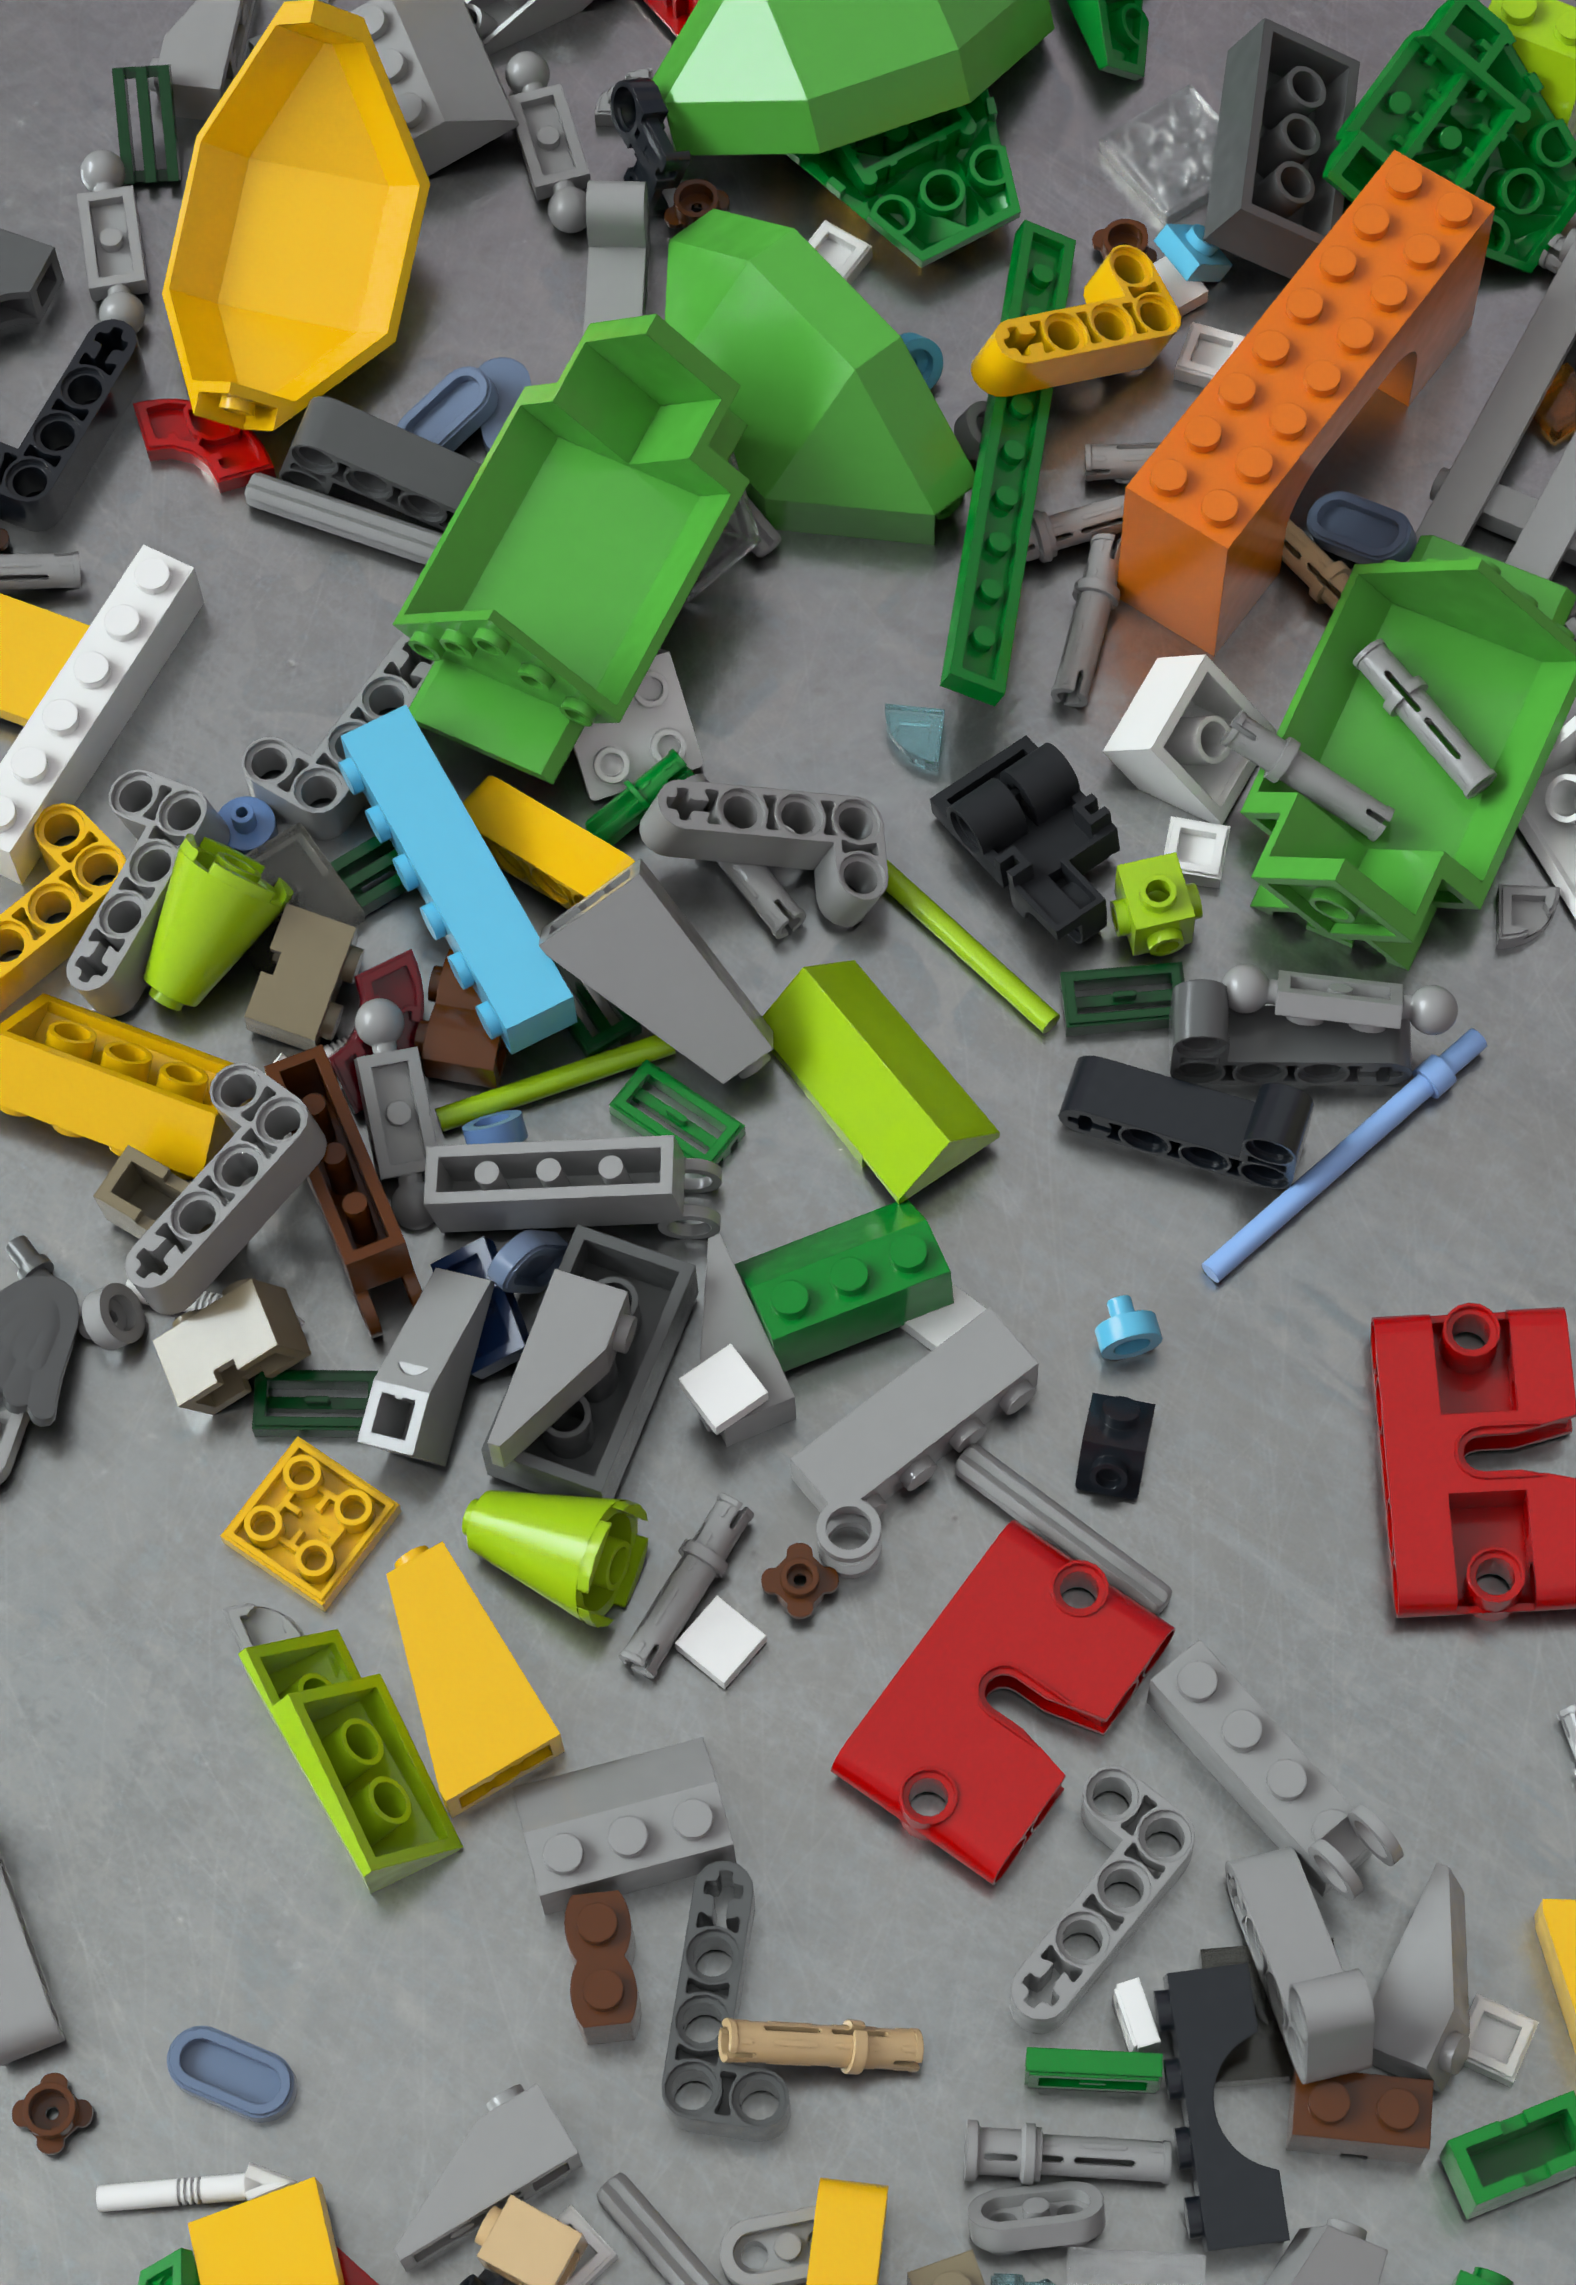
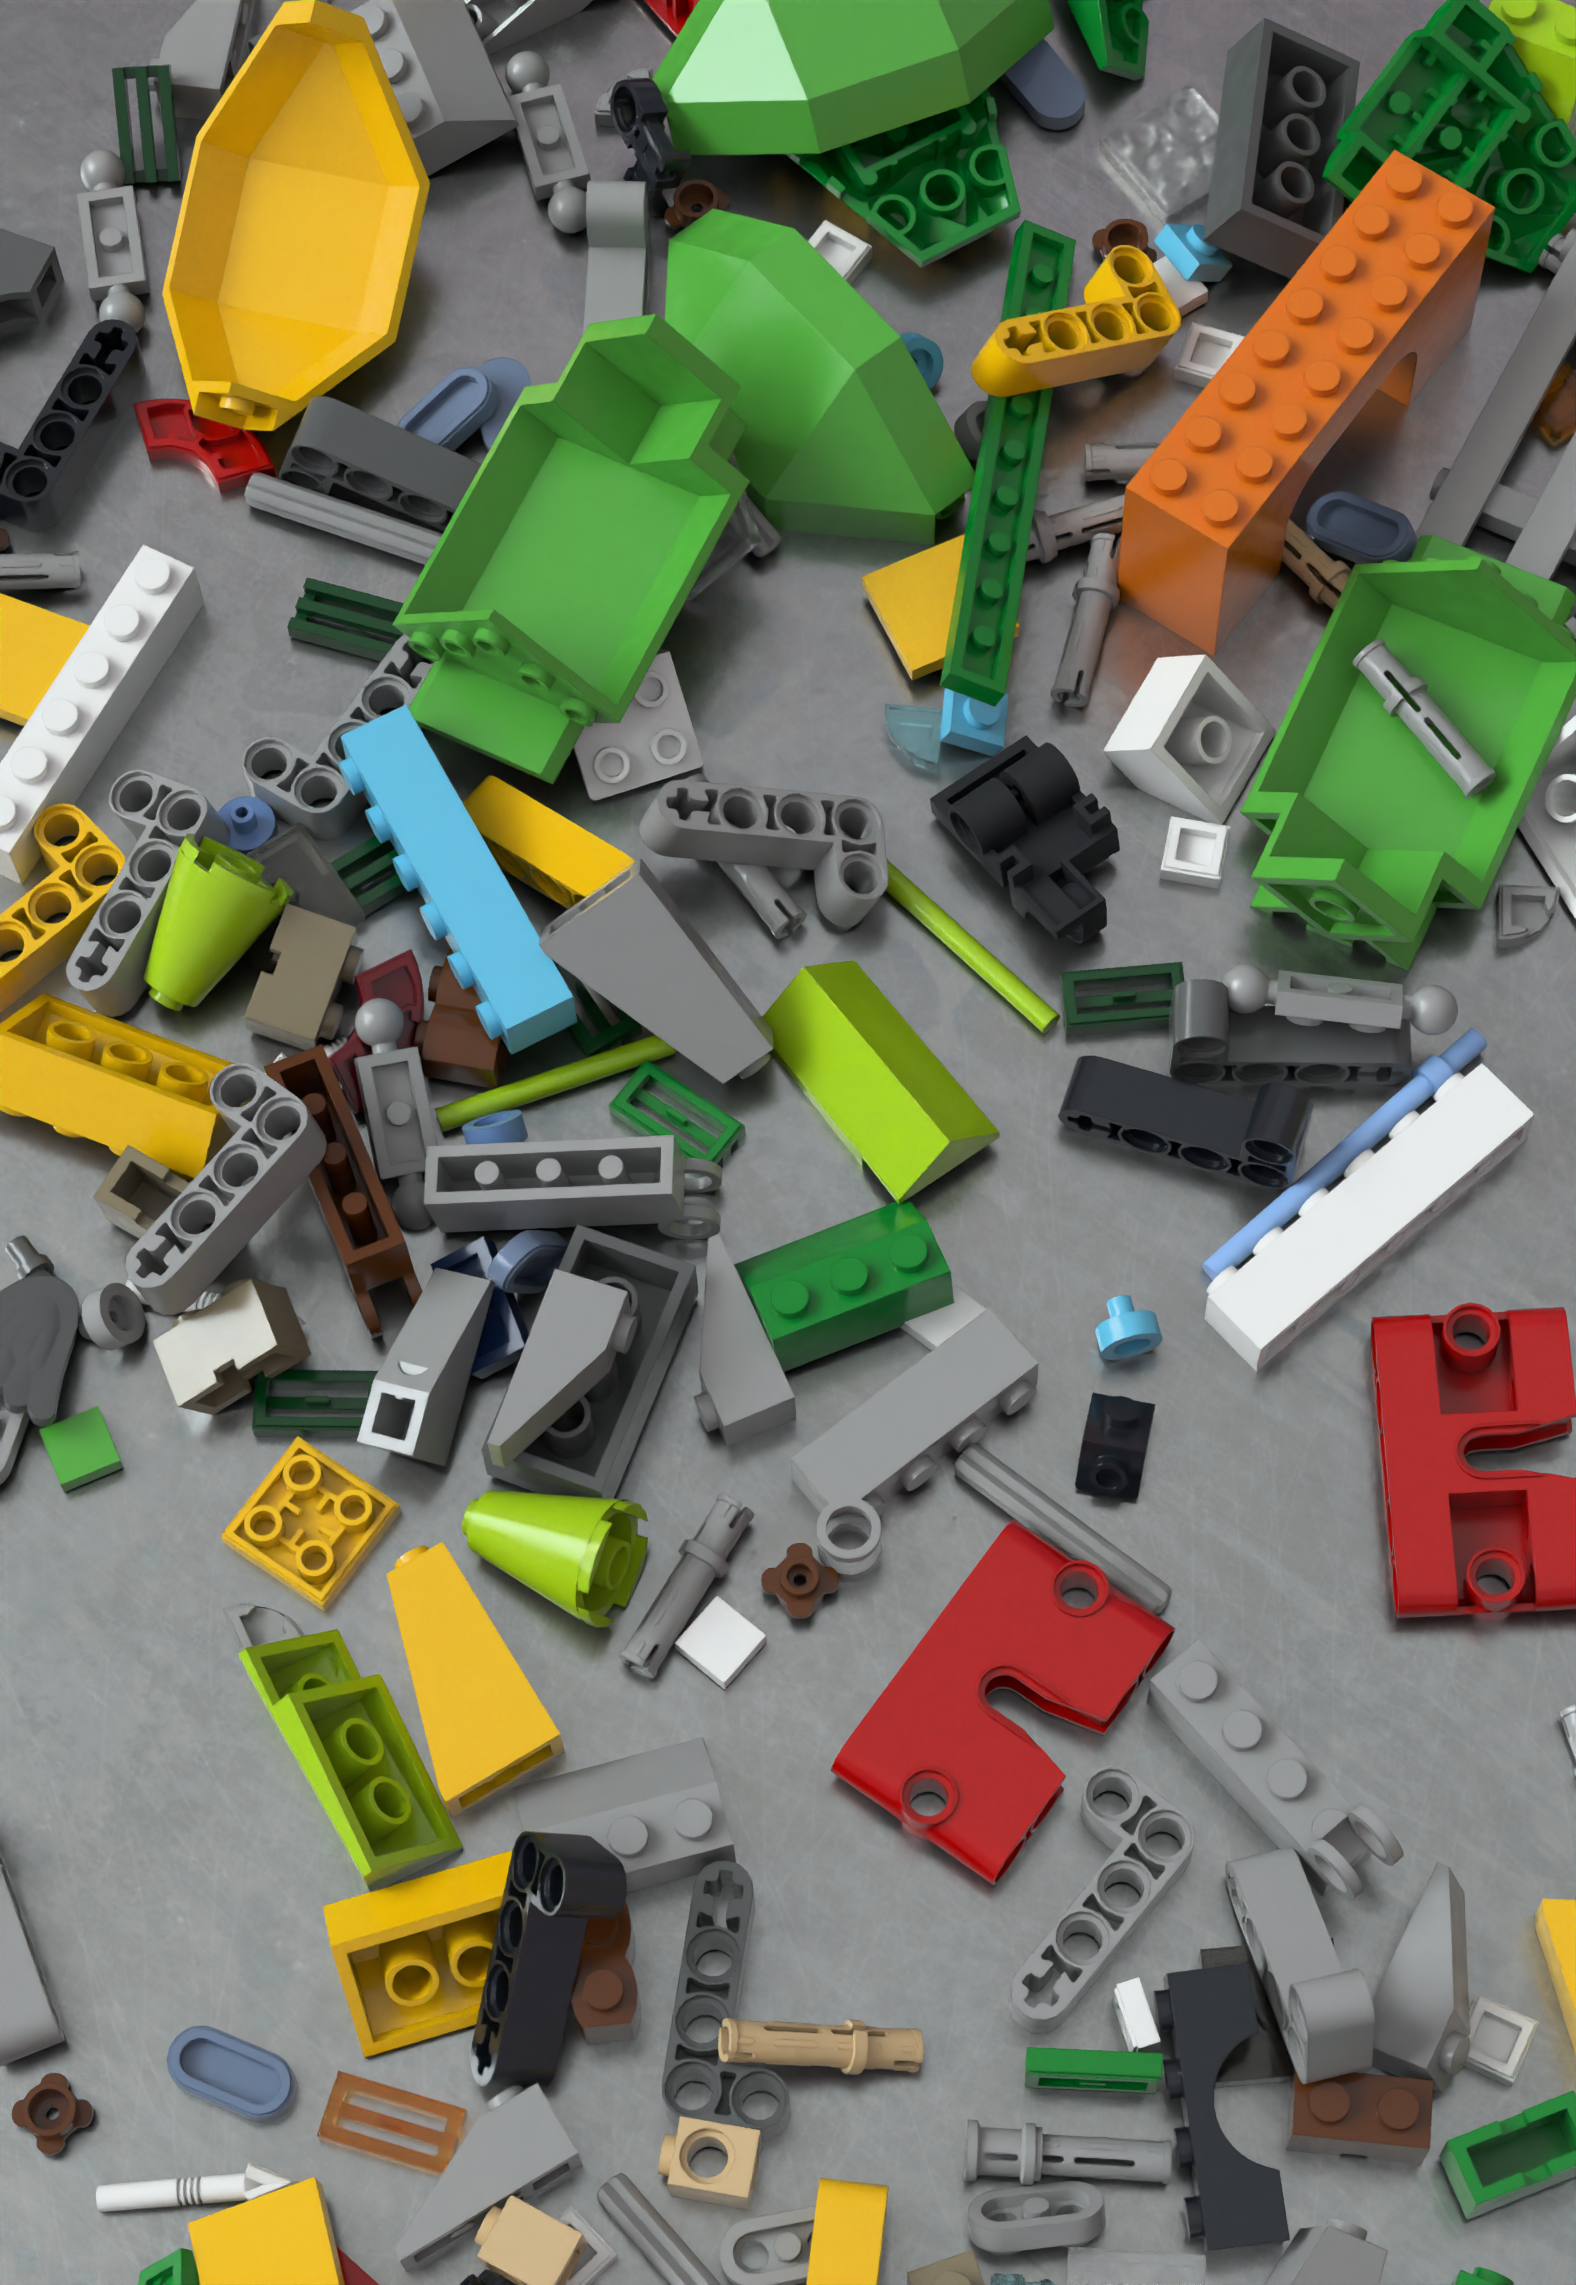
green axle [584,748,695,846] -> none
white tile [678,1343,769,1435] -> none
lime brick [1110,852,1203,956] -> none
light grey pin [1220,710,1395,842] -> none
none -> bright green tile [39,1406,124,1492]
none -> dark green tile [287,577,404,661]
none -> clear orange tile [317,2071,468,2176]
none -> yellow slope [323,1850,513,2058]
none -> black beam [471,1831,627,2089]
none -> tan brick [658,2116,762,2210]
none -> yellow tile [861,534,1020,681]
none -> medium azure plate [940,688,1009,757]
none -> sand blue tile [999,39,1086,130]
none -> white brick [1204,1063,1535,1371]

